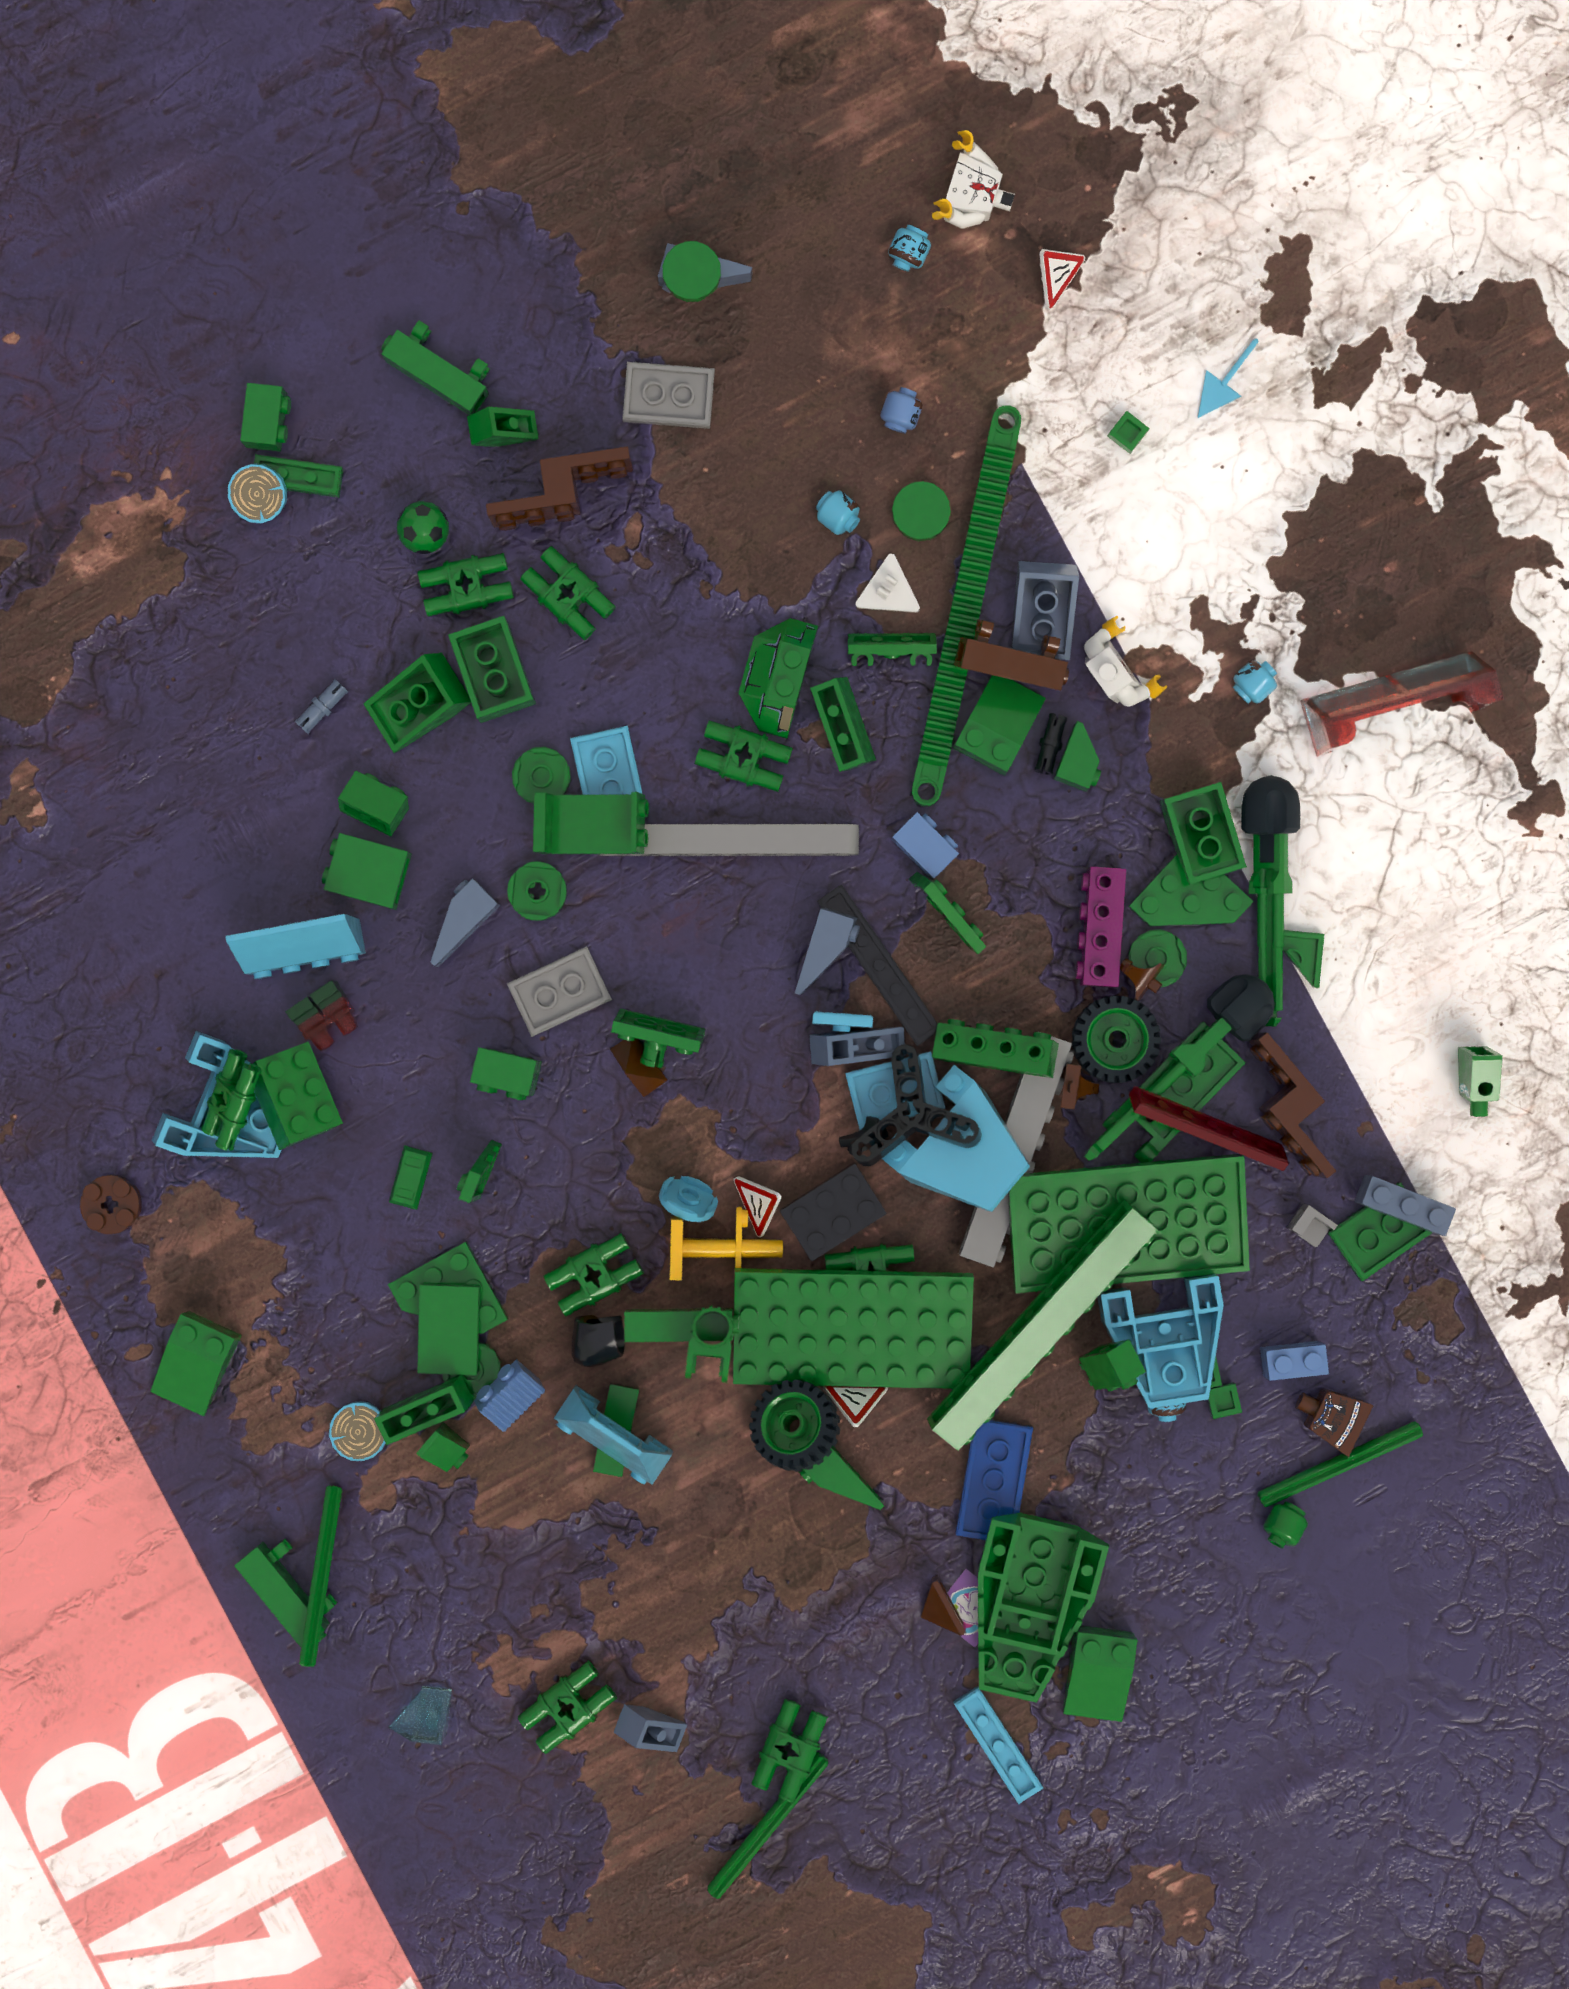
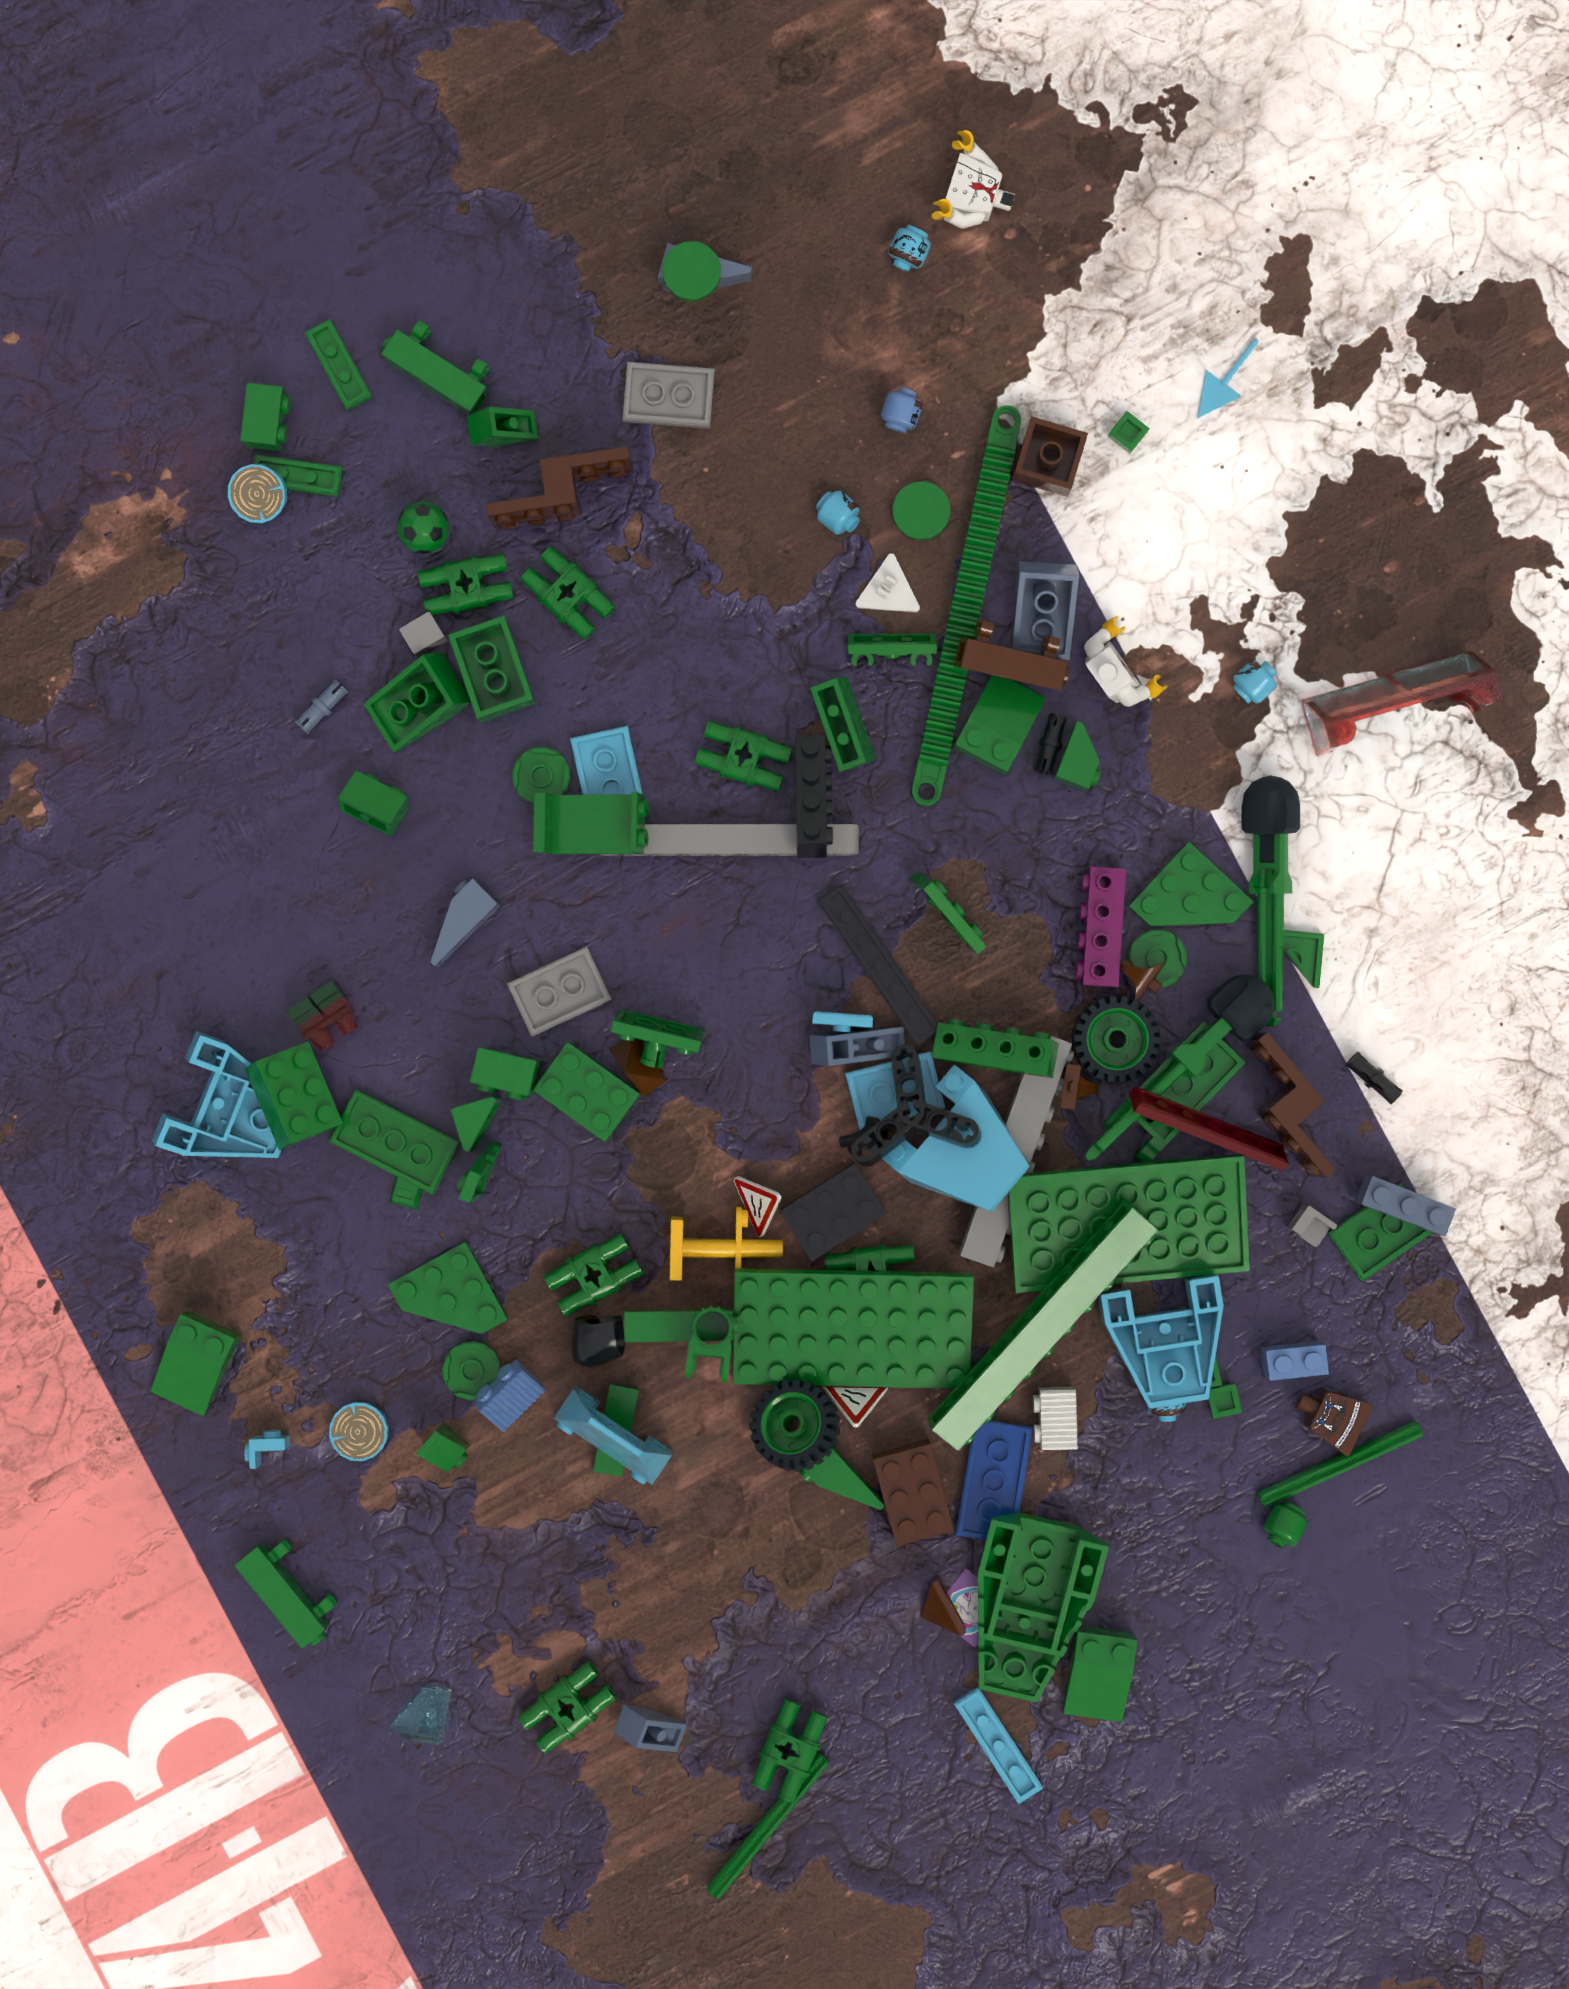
reddish brown plate [80,1175,142,1234] -> none
green pin [201,1049,262,1151] -> none
medium azure slope [225,914,366,979] -> none
green axle [299,1486,342,1667] -> none
green brick [322,833,412,910] -> none
green brick [374,1375,474,1445] -> none
green tile [417,1283,480,1375] -> none
green plate [507,861,567,921] -> none
medium azure tile [659,1176,718,1222] -> none
green wedge [738,618,818,739] -> none
sand blue slope [795,907,860,995] -> none
medium blue brick [891,812,959,881] -> none
piece [1040,249,1085,310] -> none
green hinge [1079,1340,1146,1392] -> none
green slope [1159,782,1247,885] -> none
torso [1458,1046,1502,1117] -> none
none -> medium azure bracket [244,1429,290,1469]
none -> green tile [304,319,373,411]
none -> green tile [328,1089,461,1195]
none -> light grey panel [399,612,448,658]
none -> green slope [451,1096,503,1153]
none -> green brick [533,1042,641,1142]
none -> black brick [795,735,833,858]
none -> reddish brown brick [872,1439,954,1546]
none -> reddish brown brick [1012,416,1088,497]
none -> white brick [1033,1386,1078,1450]
none -> black pin [1345,1051,1403,1104]

